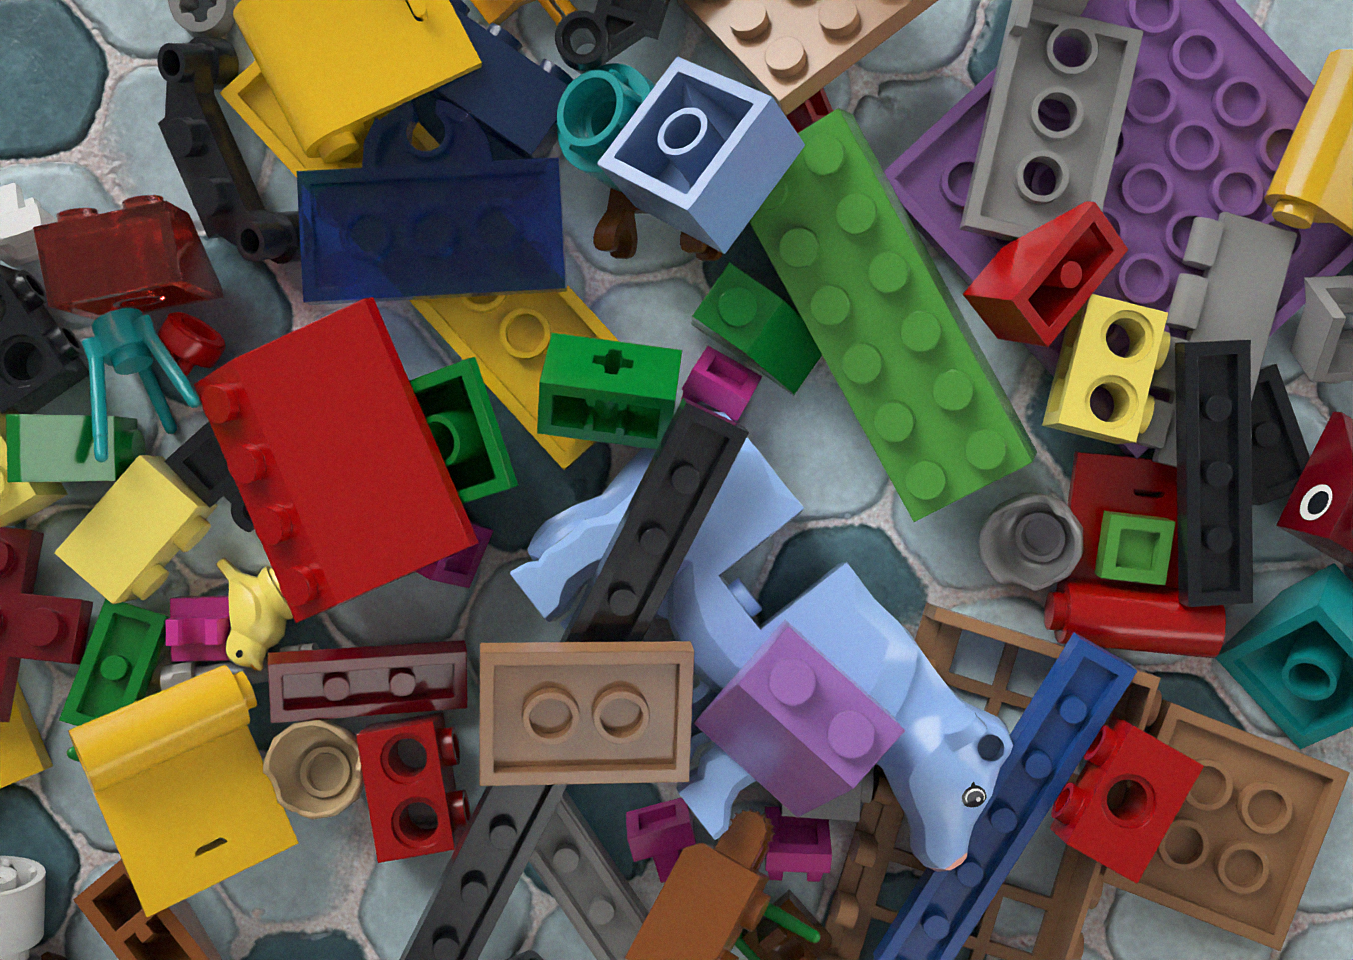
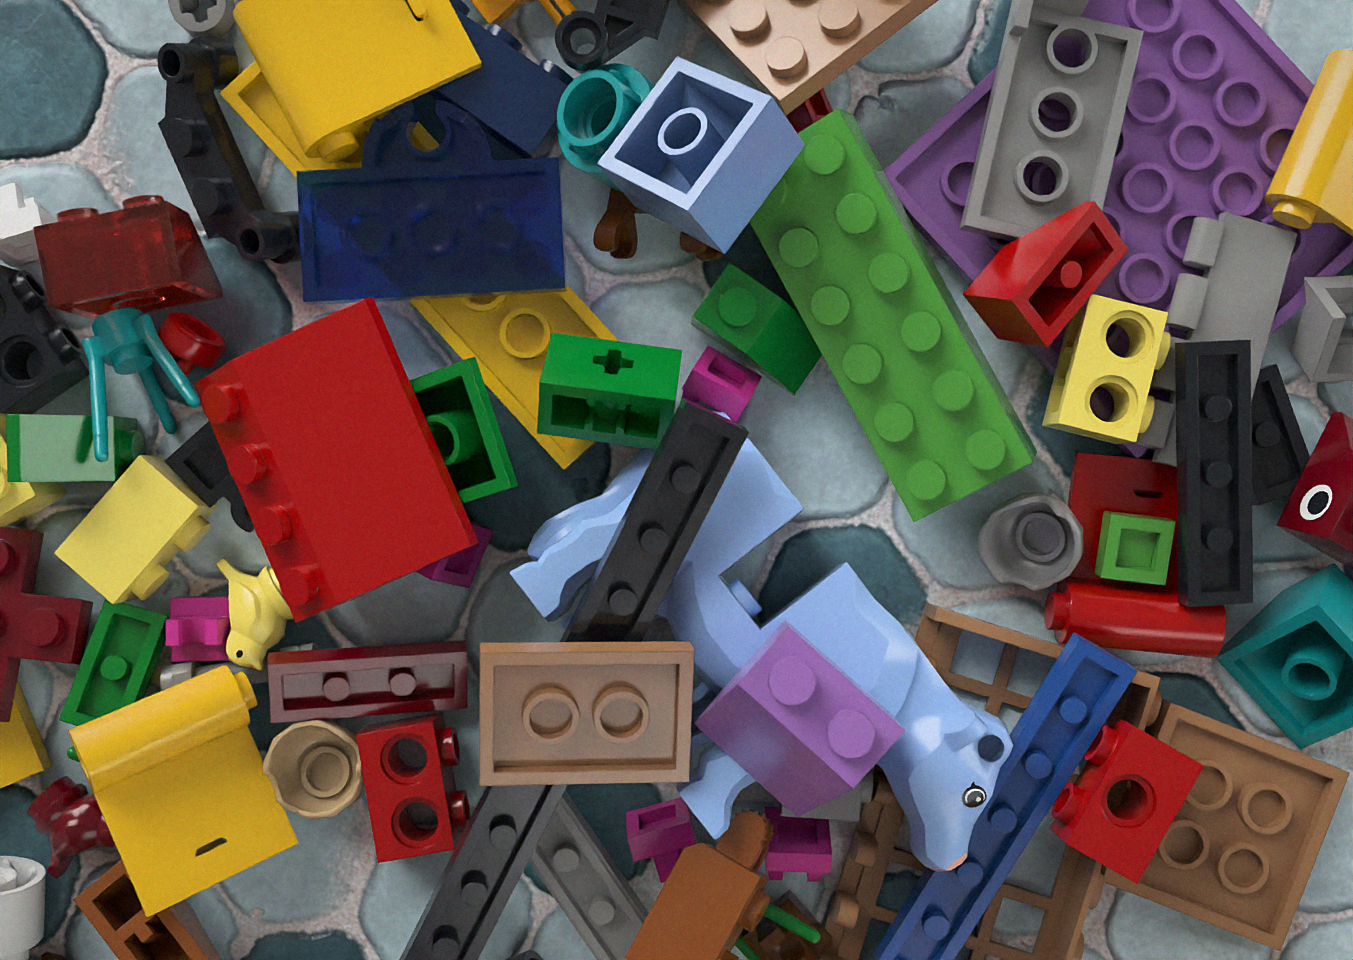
none -> dark red animal [27,776,116,879]

